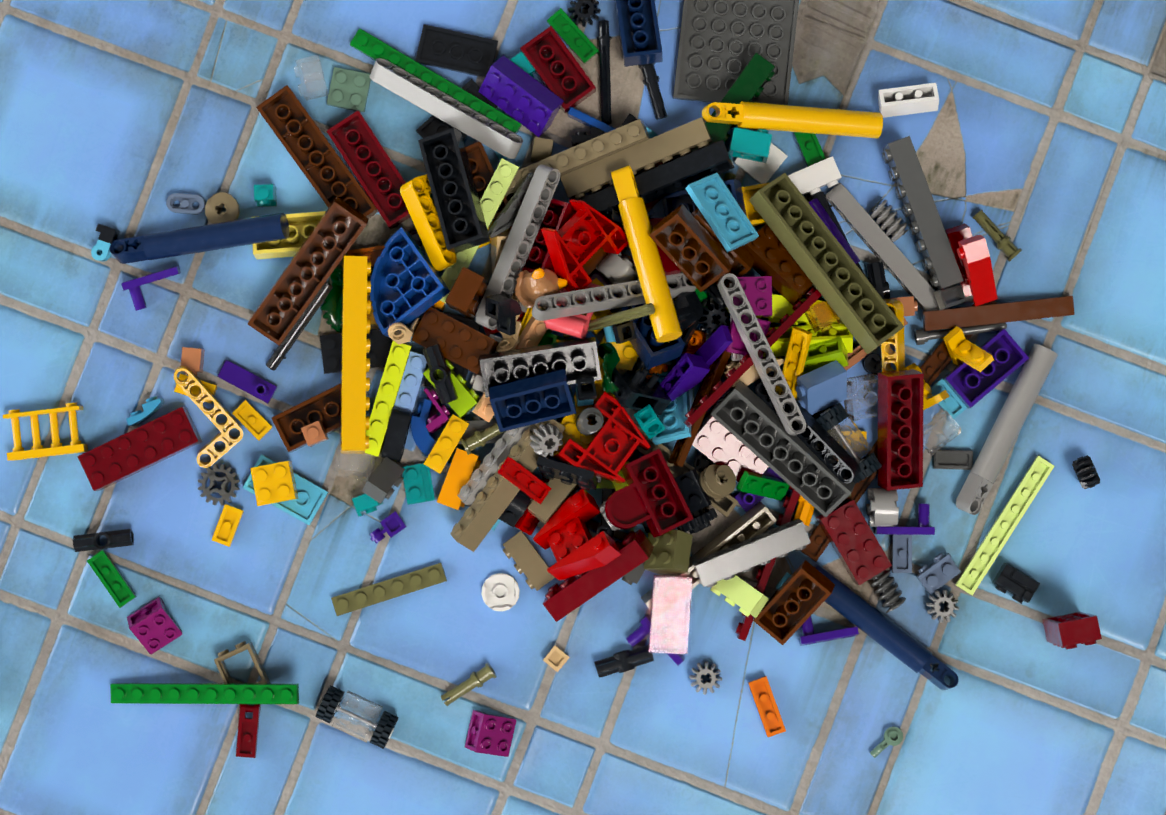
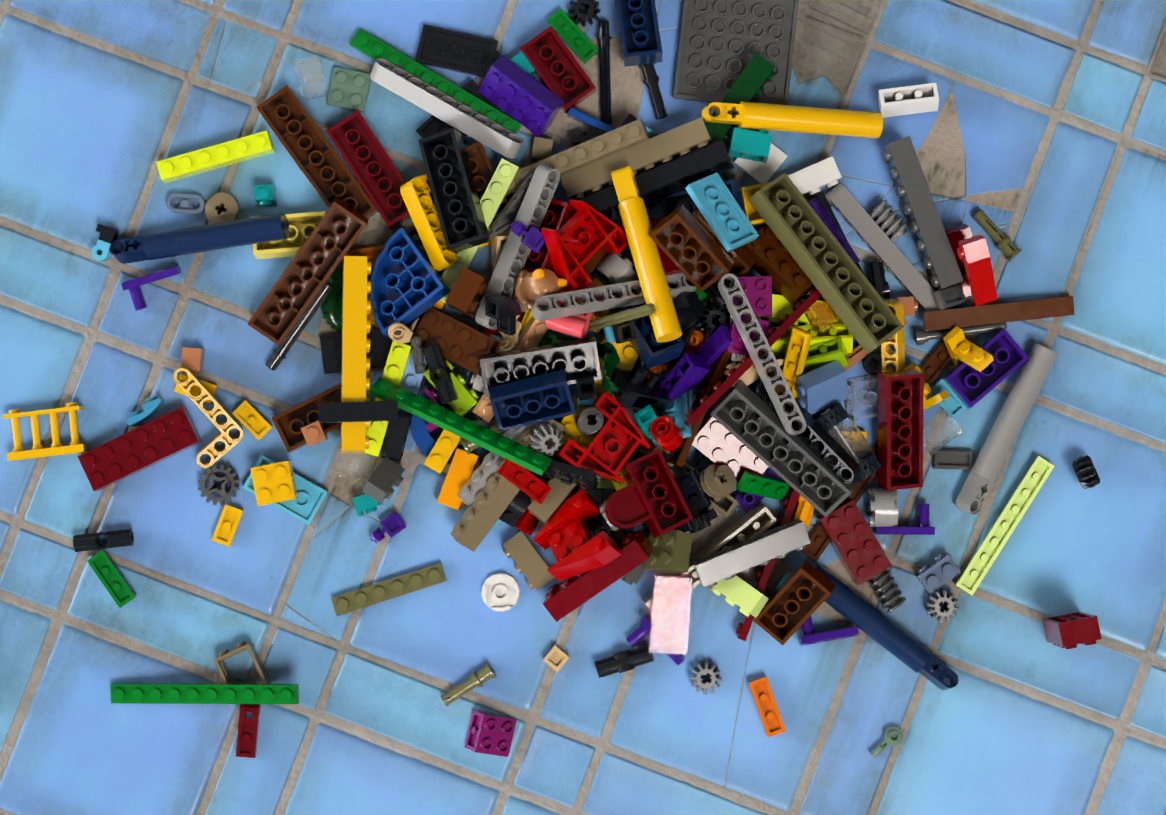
magenta bracket [127,597,182,654] -> none
dark purple piece [217,360,278,404] -> none
plate [316,685,399,749] -> none
teal plate [402,463,435,505] -> none
green plate [793,132,826,167] -> none
sand blue plate [892,534,912,573] -> none
black brick [993,563,1040,604] -> none
none -> neon yellow brick [156,131,275,183]
none -> black tile [318,401,398,423]
none -> green plate [370,377,552,476]
none -> dark grey axle [410,336,426,374]
none -> dark purple plate [510,220,545,253]
none -> red wheel [650,416,683,451]

